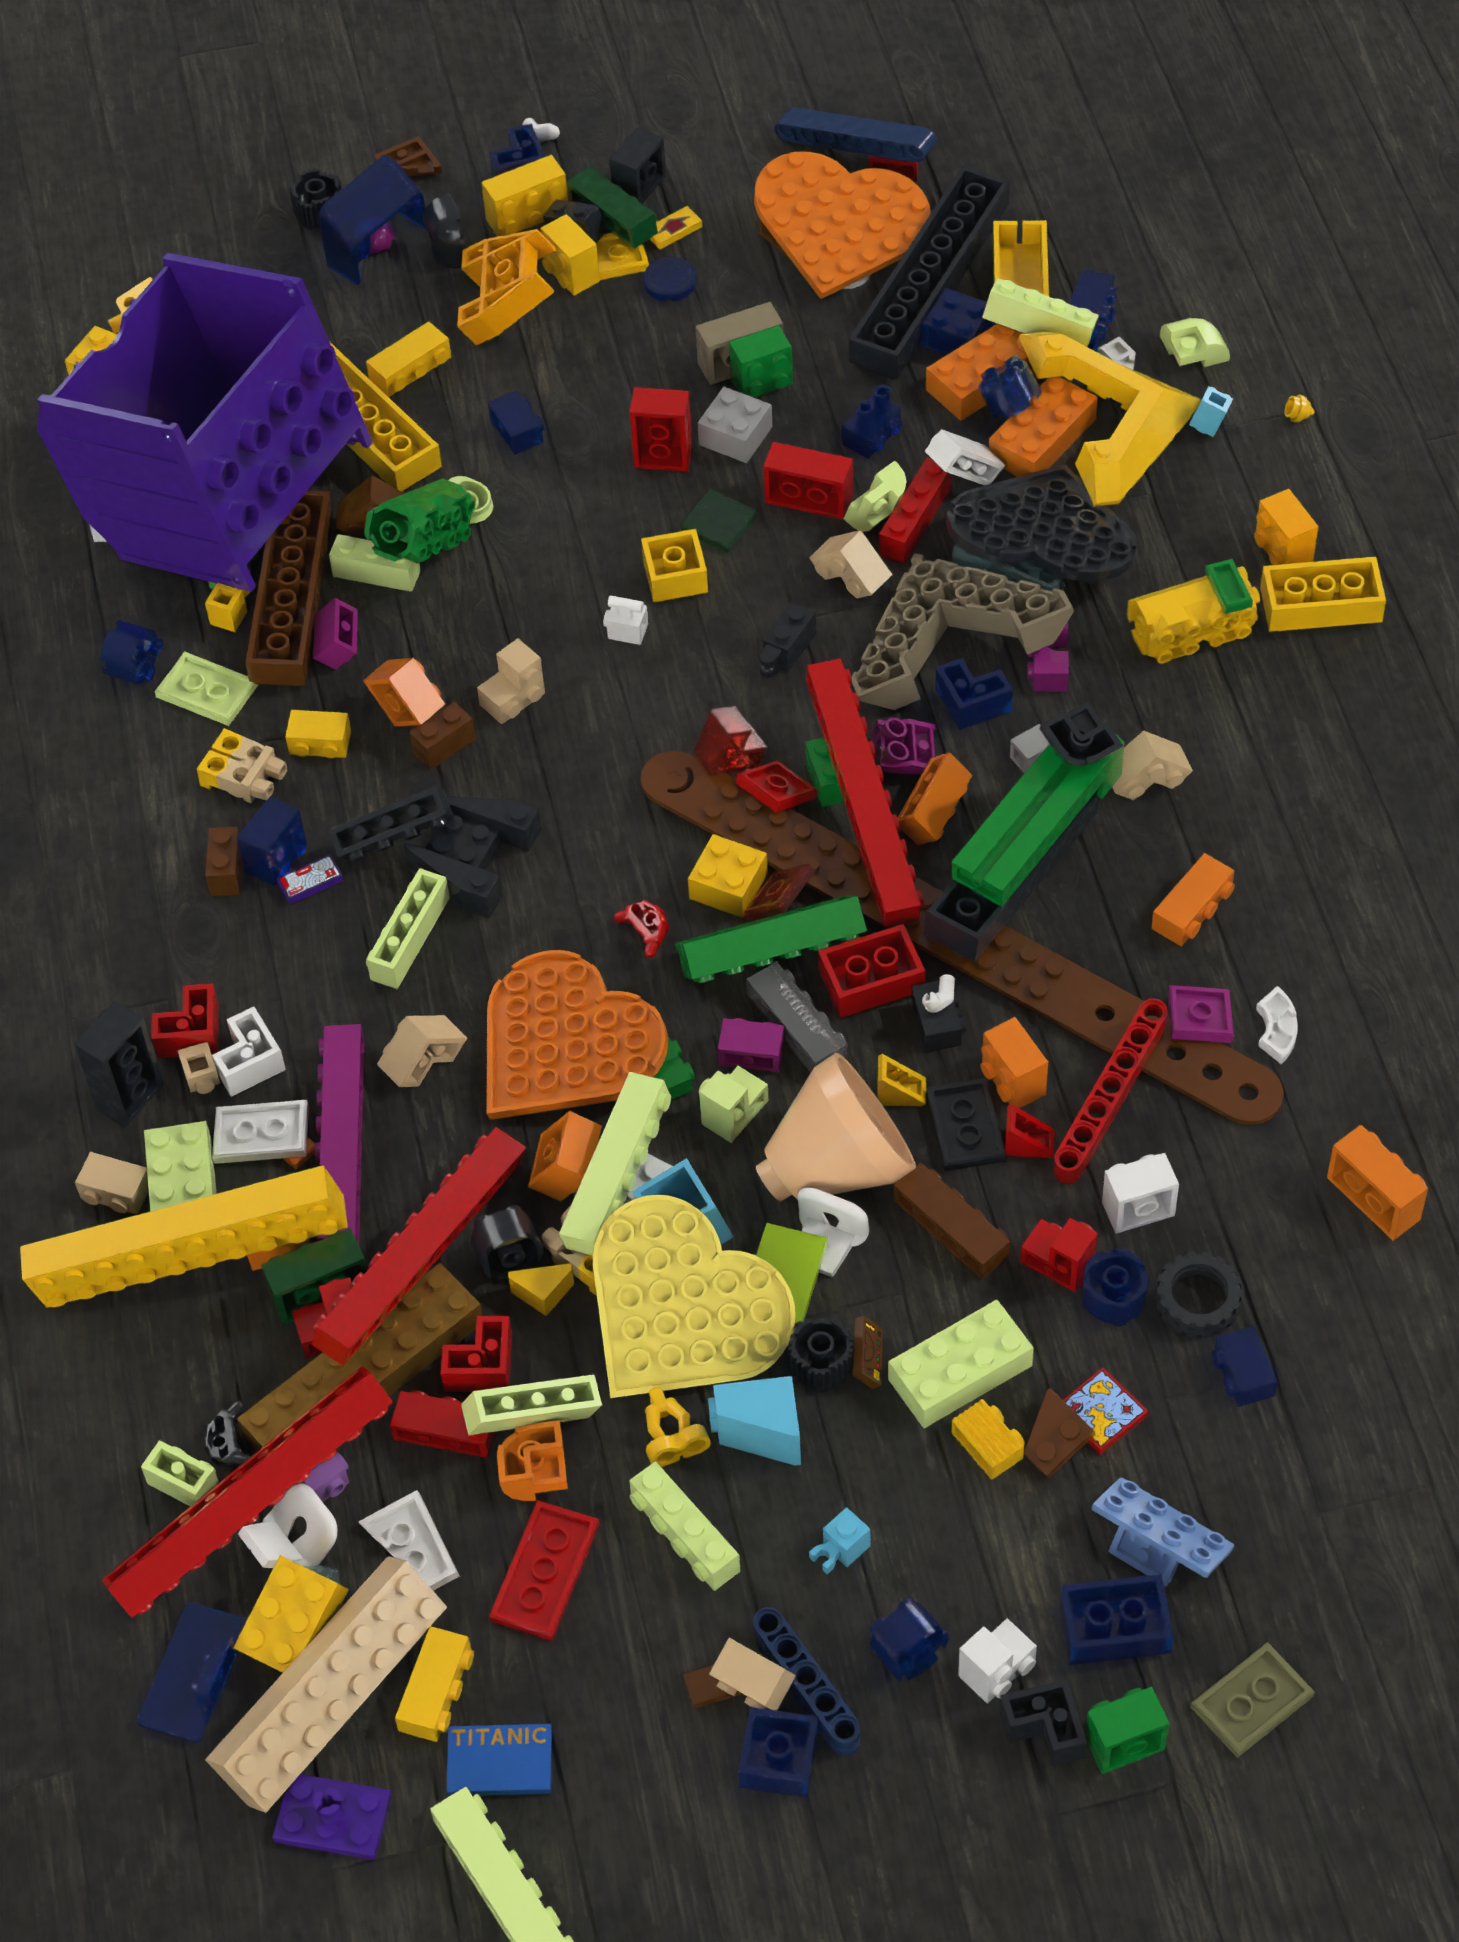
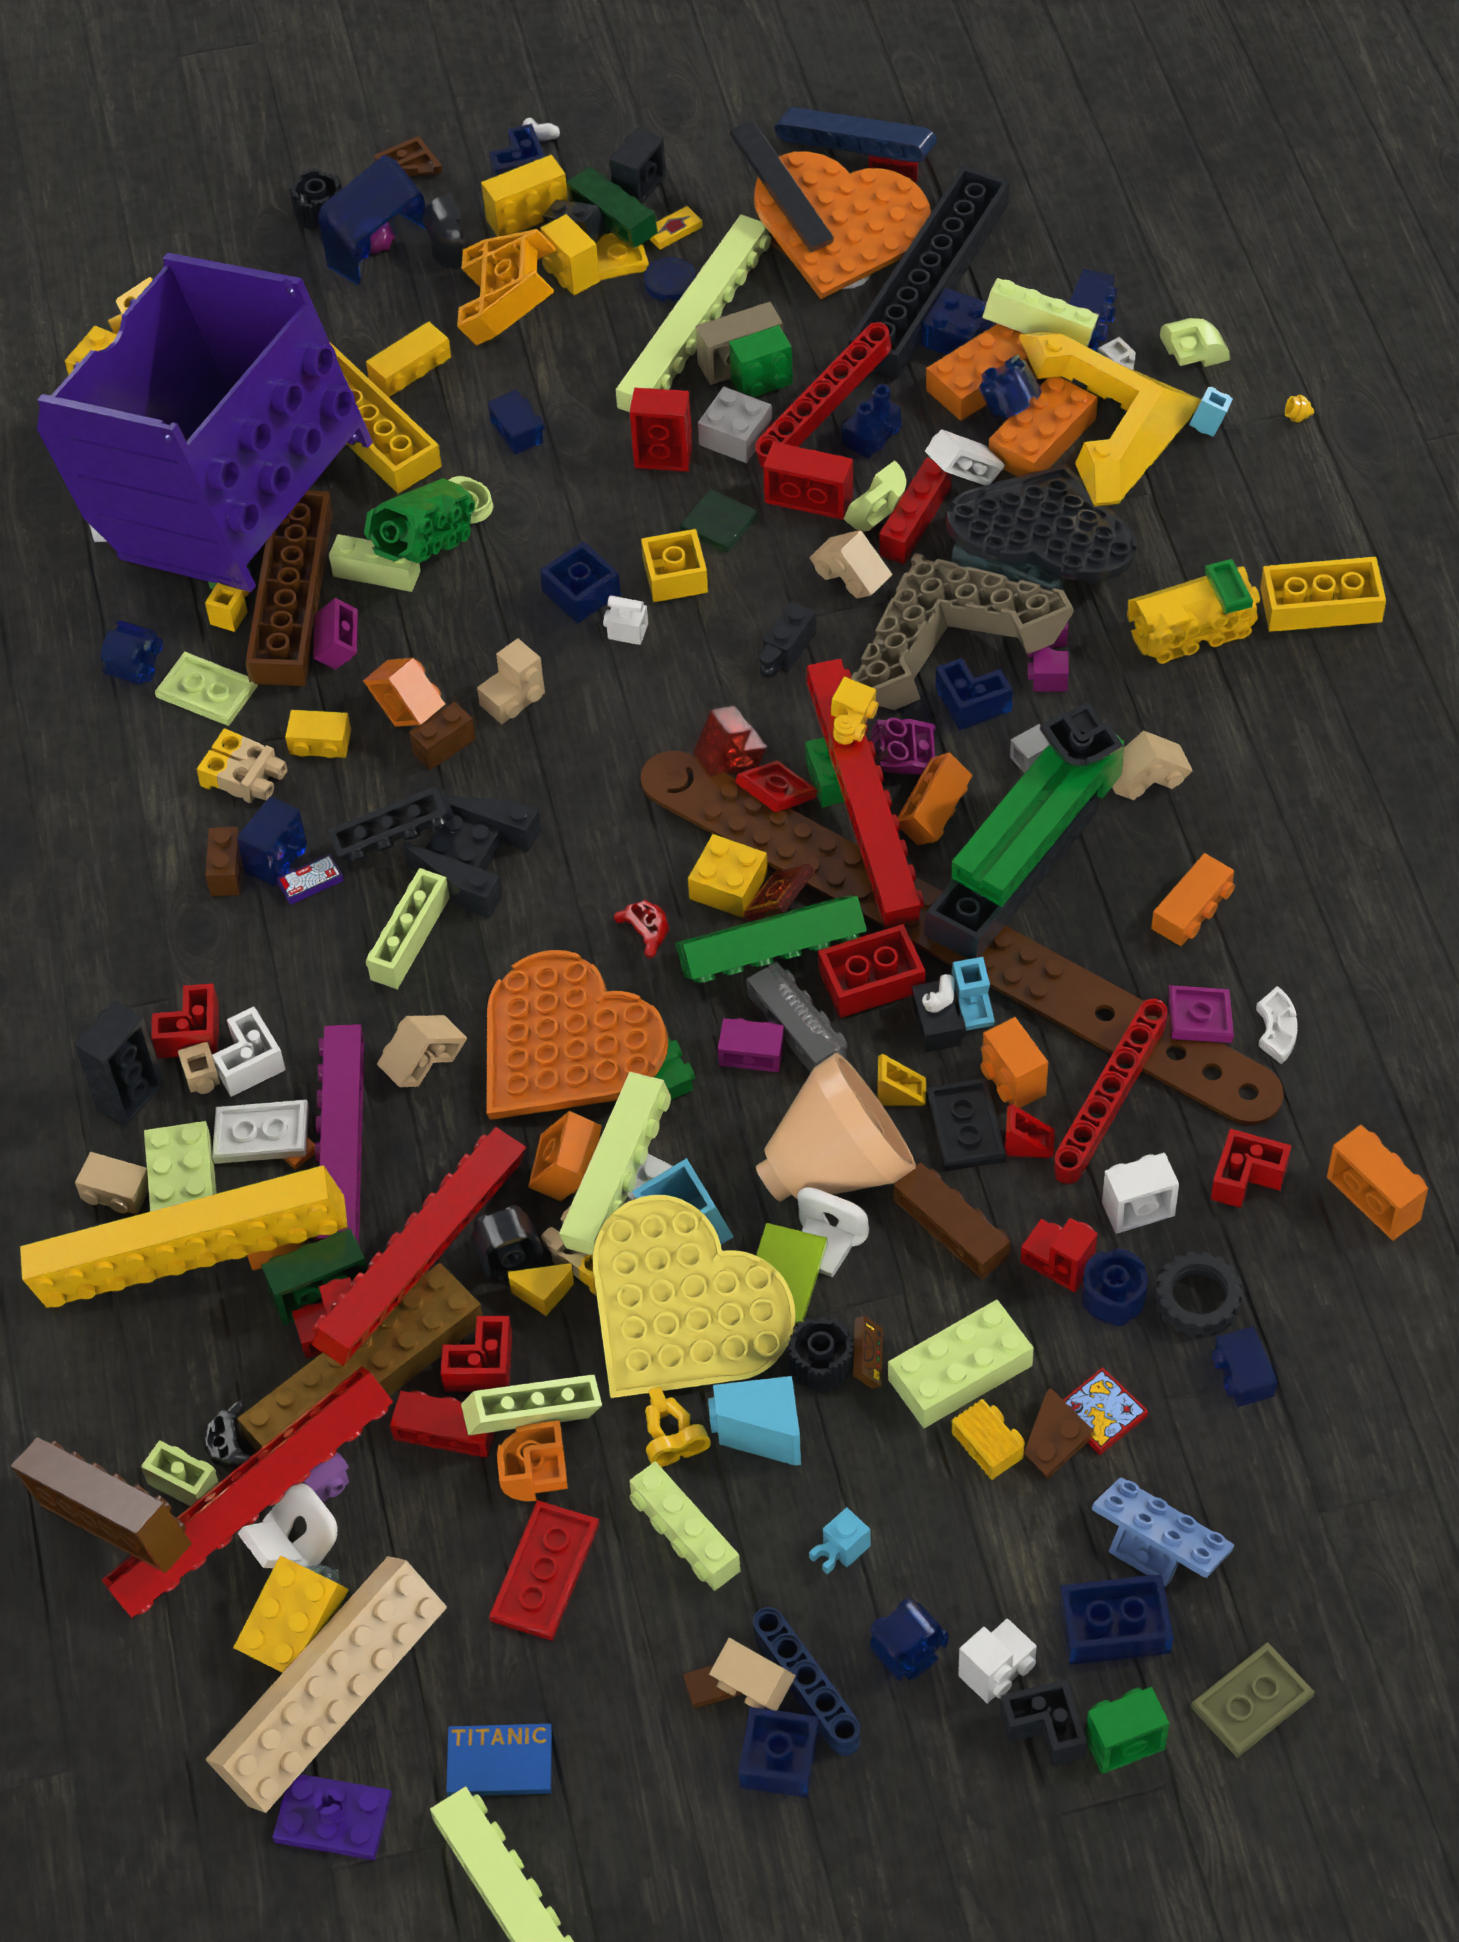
clear blue bracket [136,1602,248,1743] -> none
reddish brown brick [336,475,405,538] -> none
white wing [359,1490,459,1591] -> none
yellow brick [395,1626,474,1742] -> none
yellowish green brick [699,1066,769,1143] -> none
yellow piece [993,221,1049,297] -> none
light orange brick [1254,489,1319,565] -> none
none -> reddish brown brick [11,1437,192,1574]
none -> clear blue brick [540,541,621,624]
none -> yellowish green brick [616,215,771,412]
none -> black tile [730,120,834,253]
none -> red beam [755,322,892,468]
none -> yellow brick [831,677,879,745]
none -> medium azure brick [951,957,995,1031]
none -> red brick [1211,1129,1292,1208]

